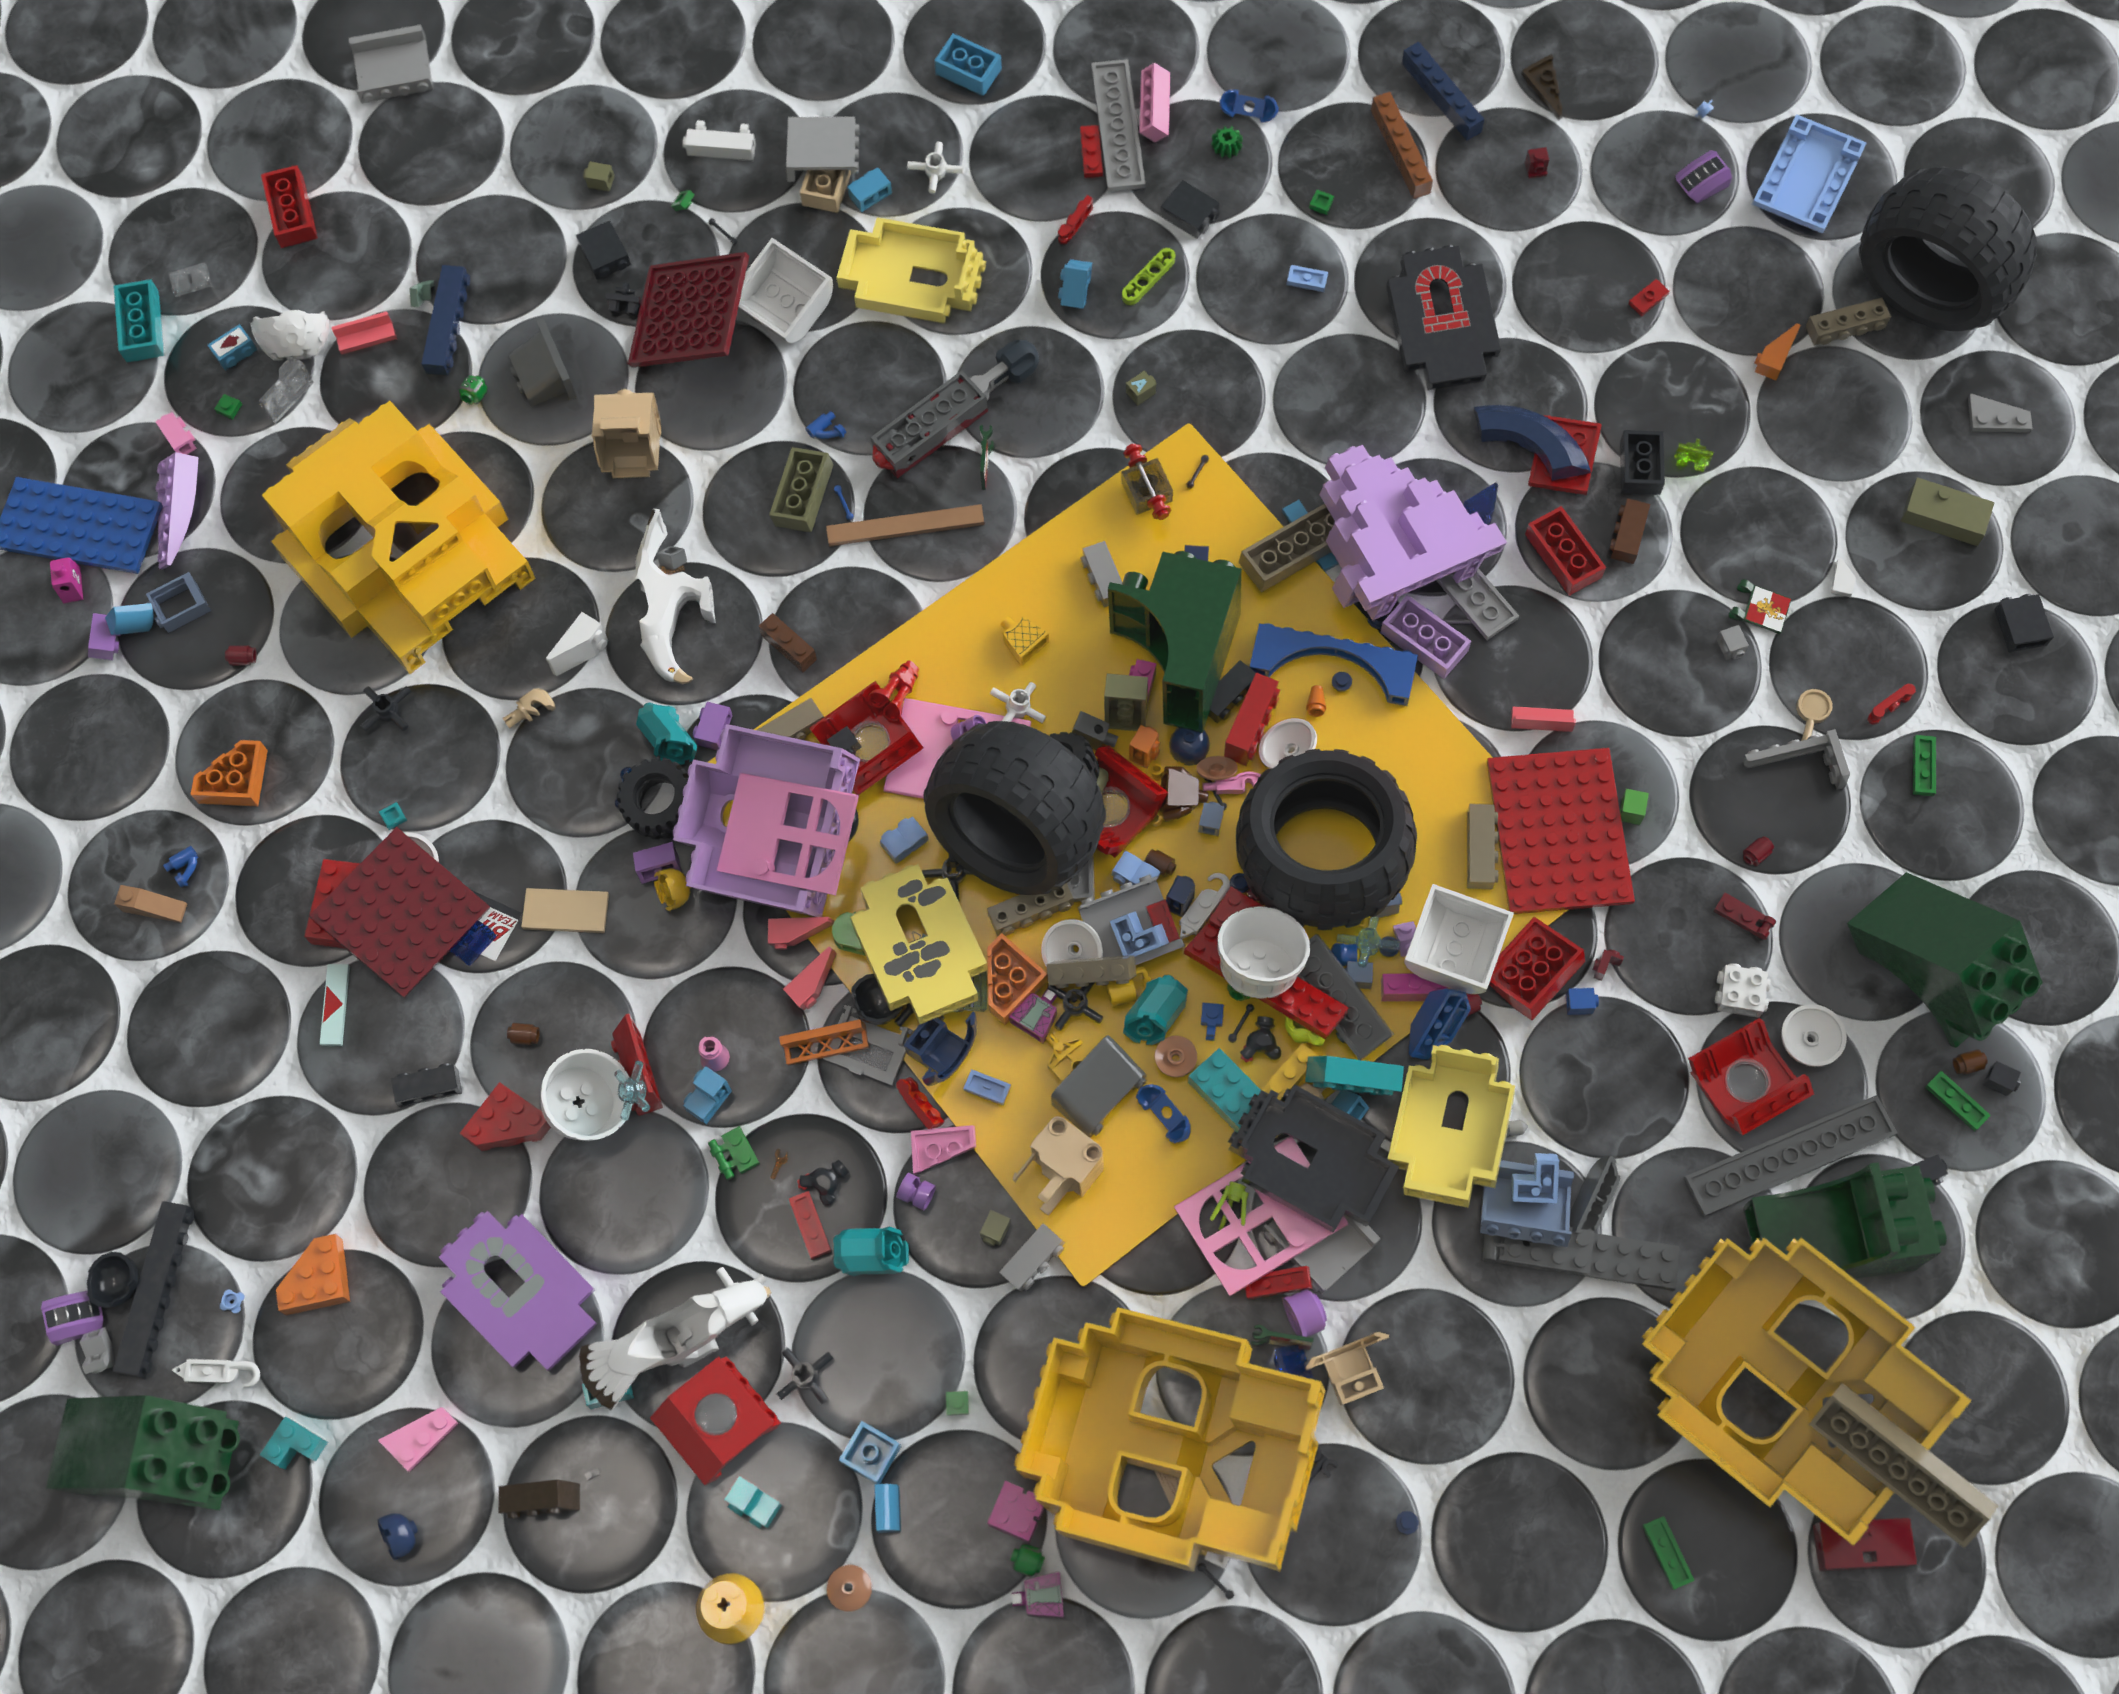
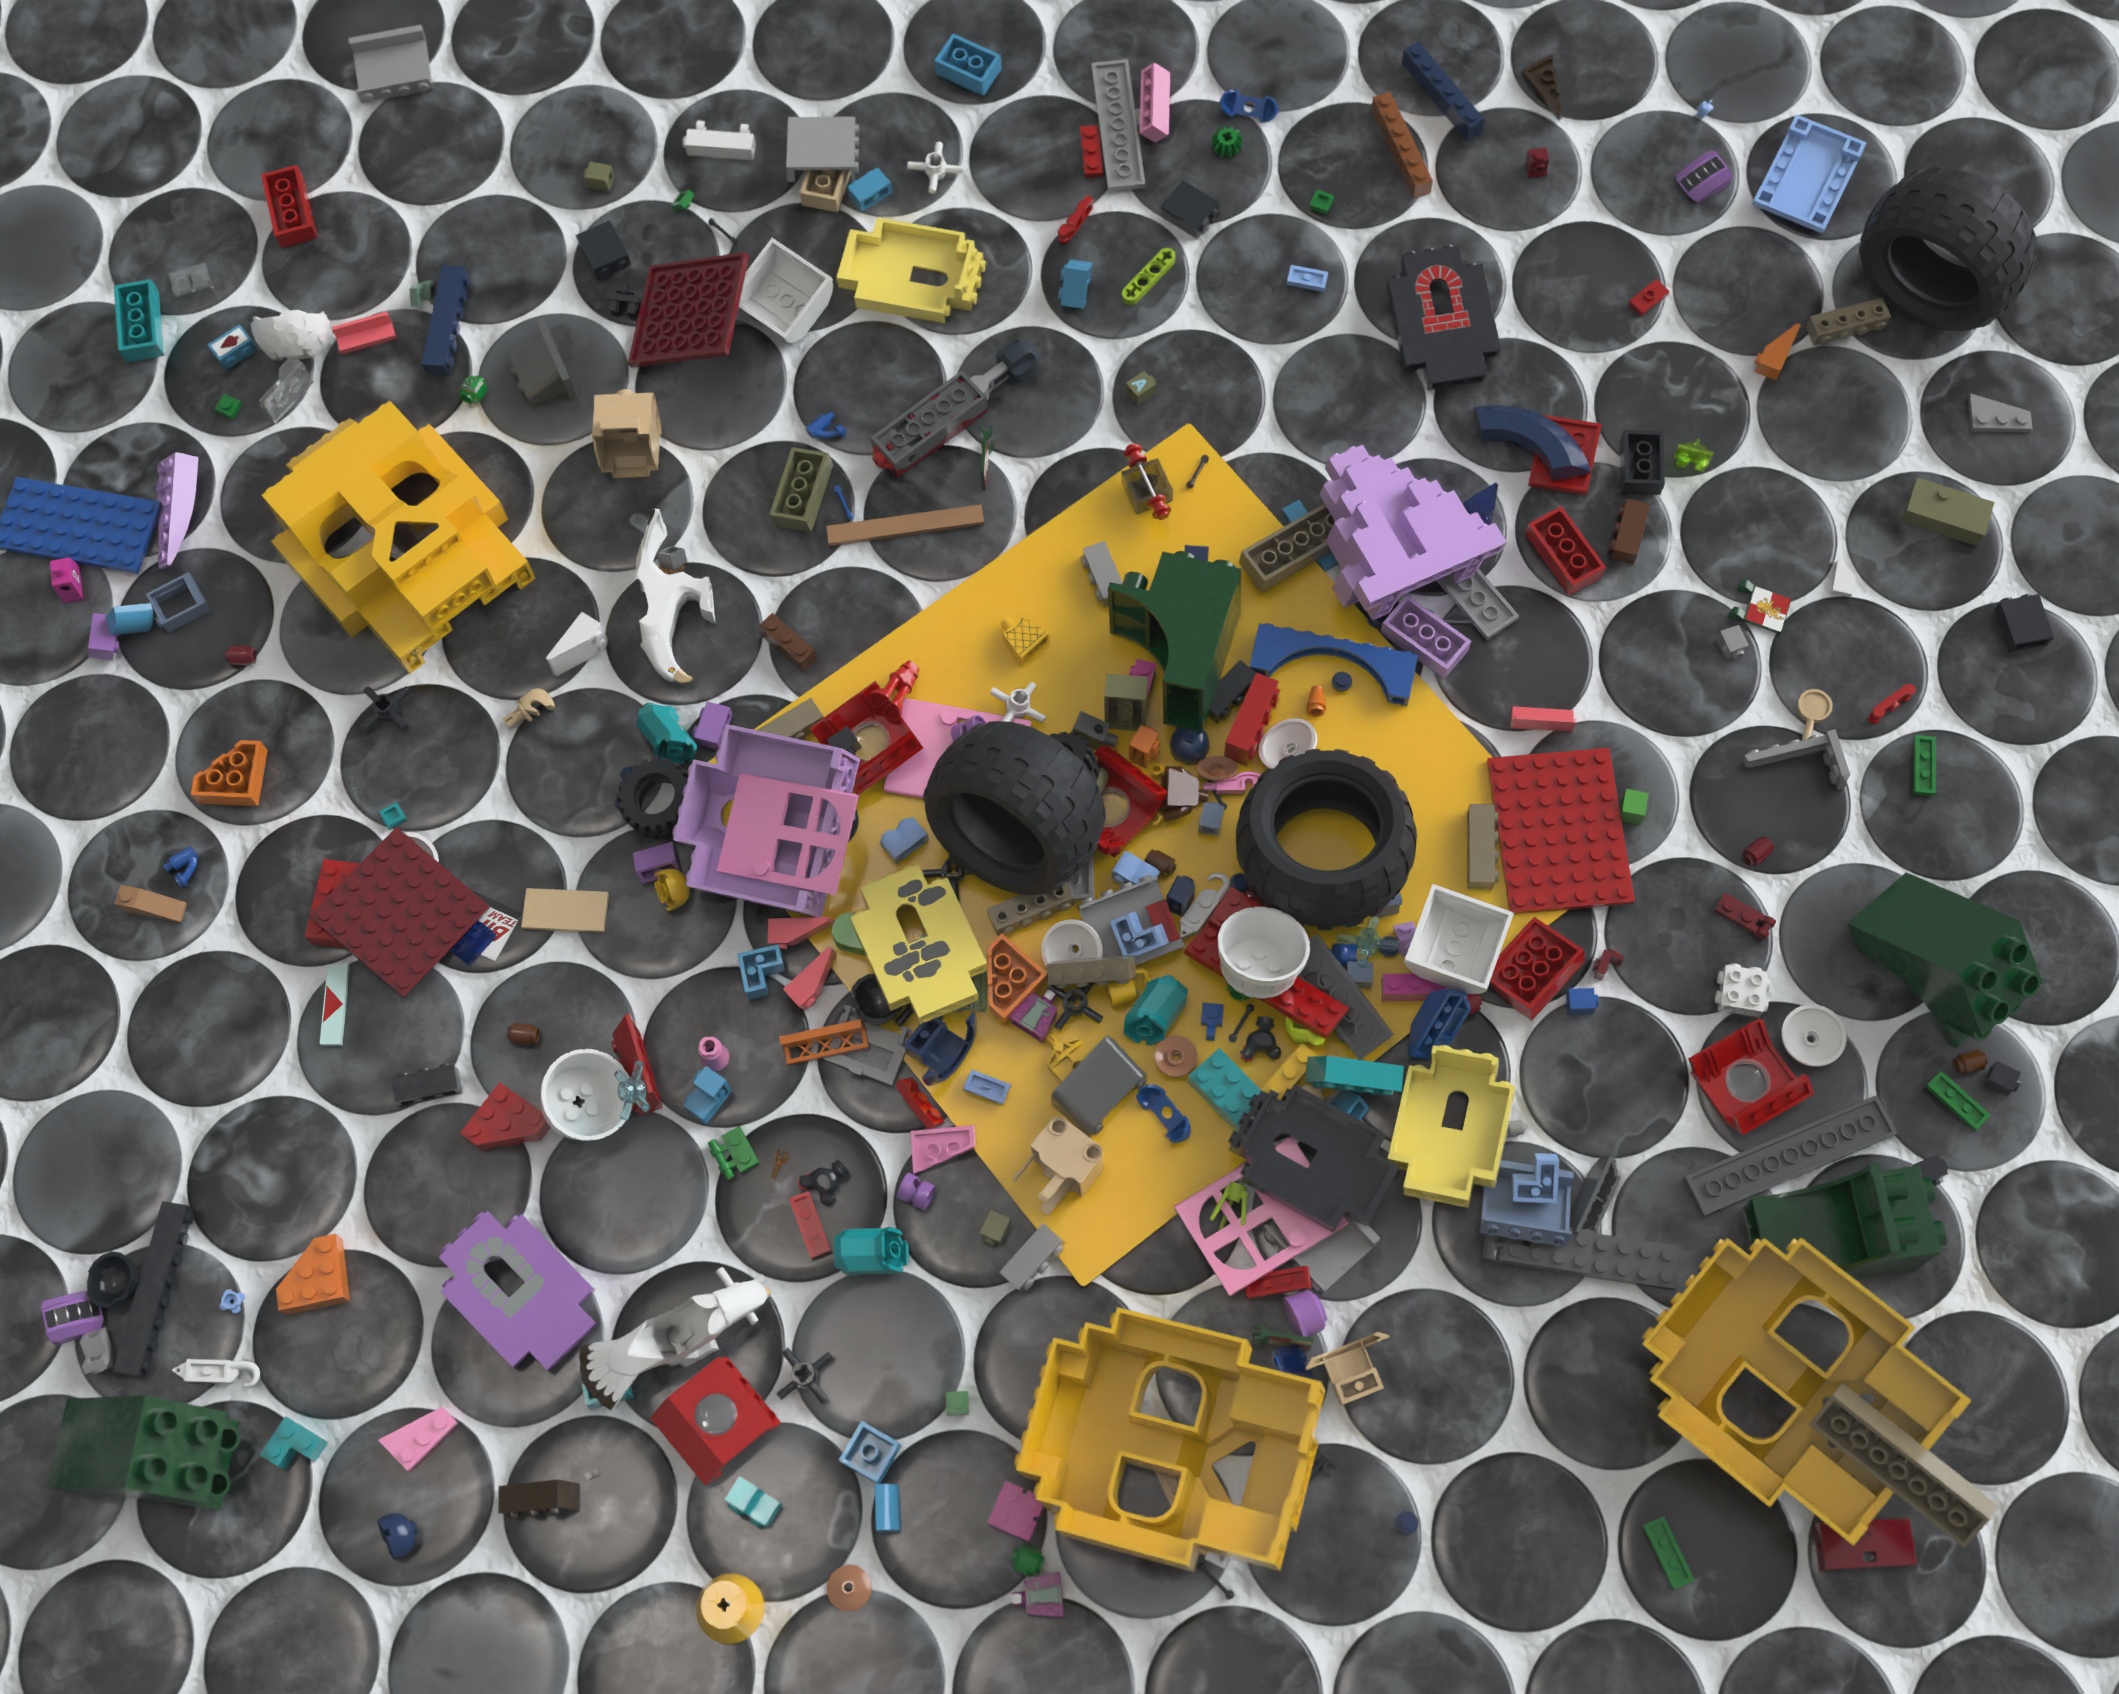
bright pink brick [155,412,197,455] -> none
none -> dark azure brick [737,944,785,1000]

